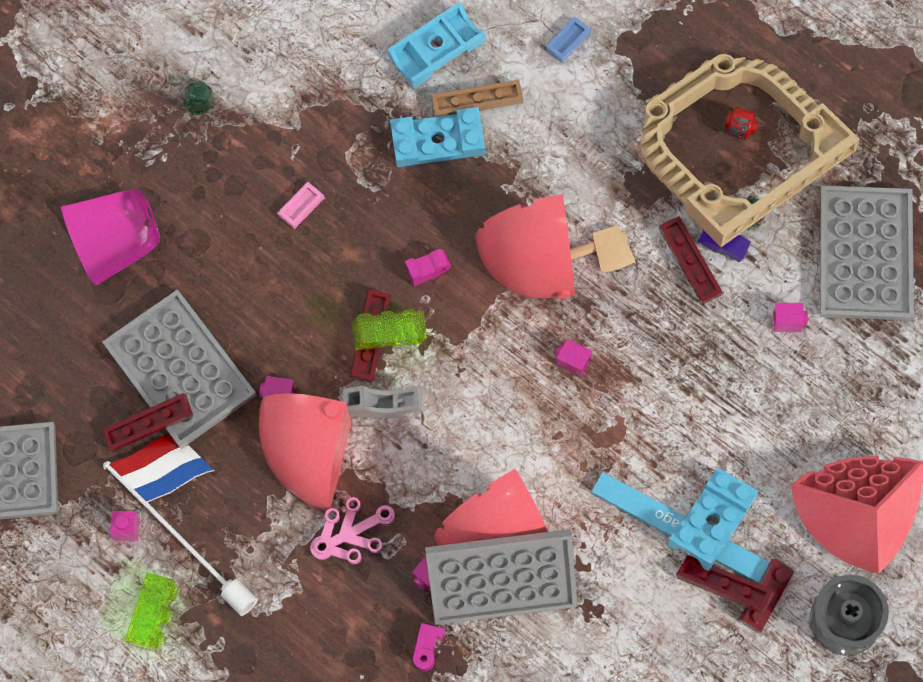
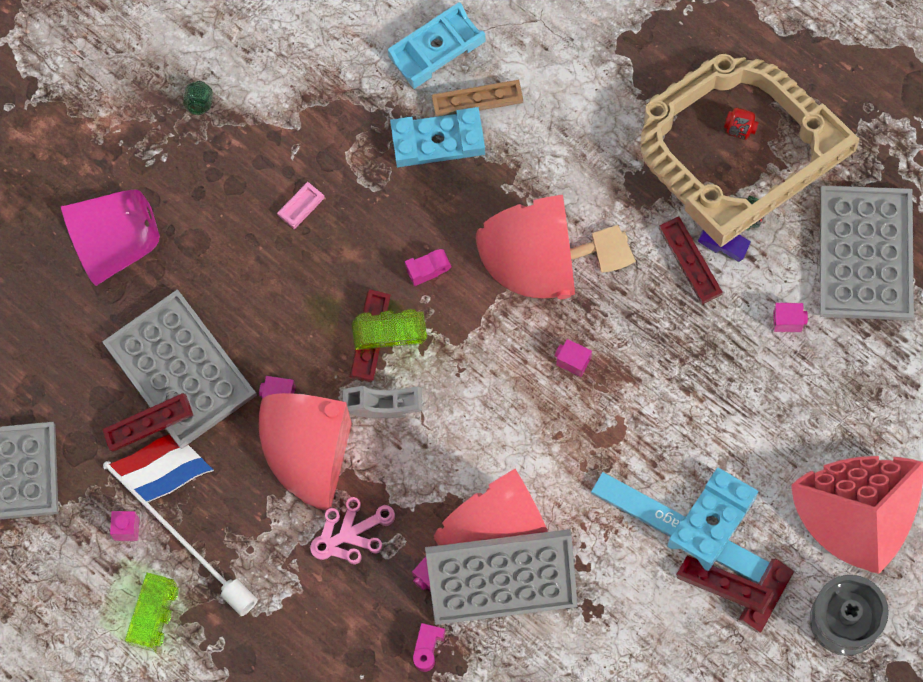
medium blue tile [546,16,591,63] -> none

